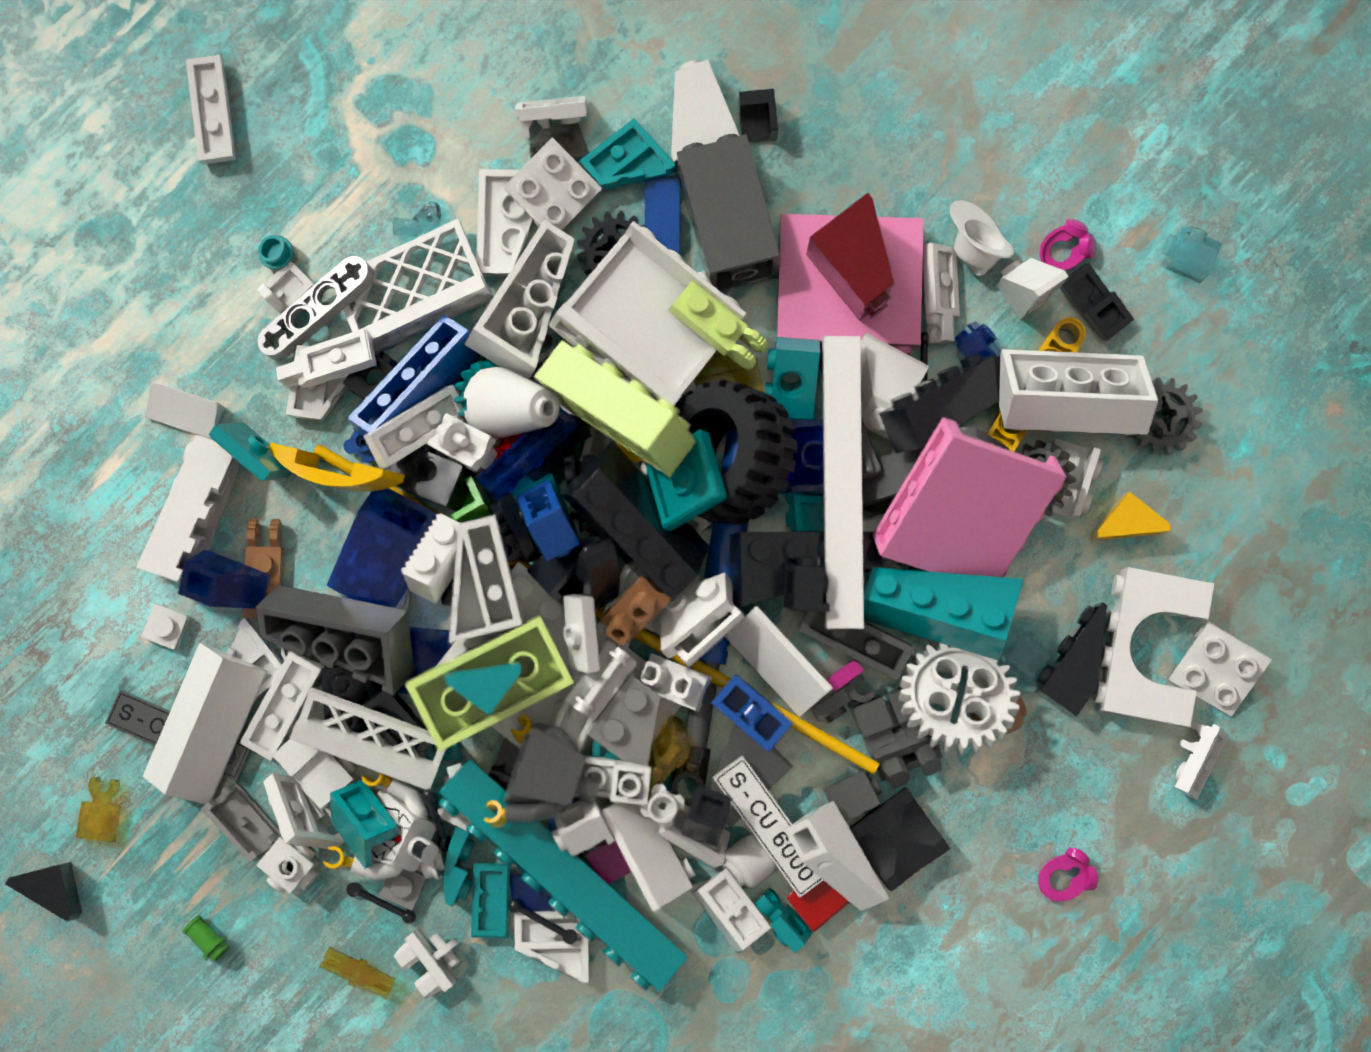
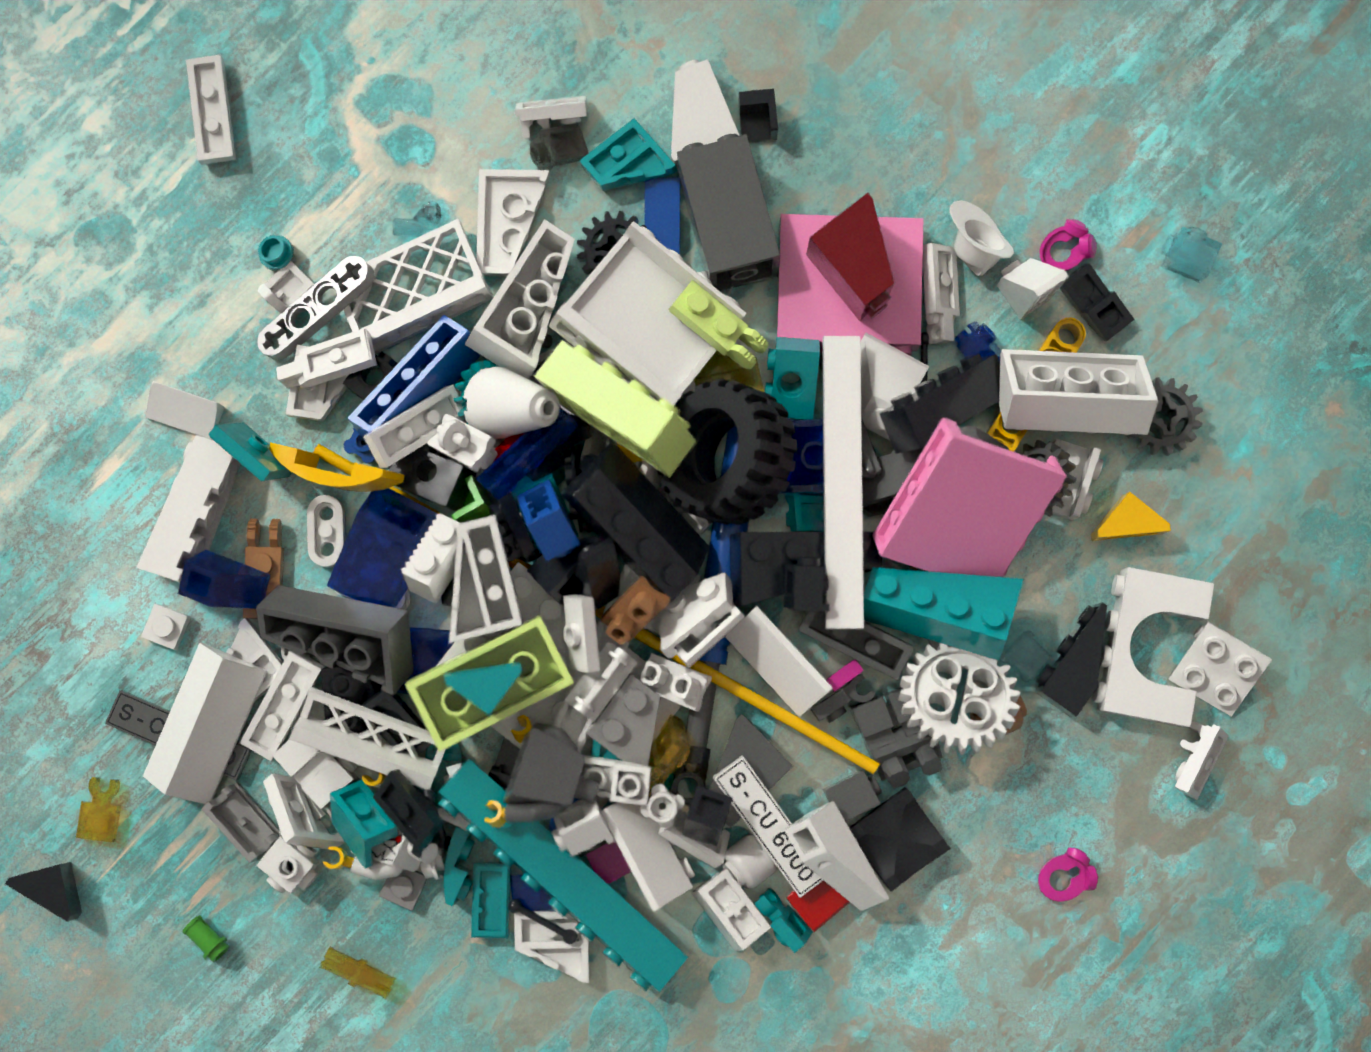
black hinge [346,882,416,924] -> none
white hips [394,929,459,999] -> none
white hinge [503,137,602,230] -> none
teal plate [645,430,727,531] -> none
blue brick [711,674,794,752] -> none
none -> white plate [307,495,346,567]
none -> black hinge [373,769,445,851]

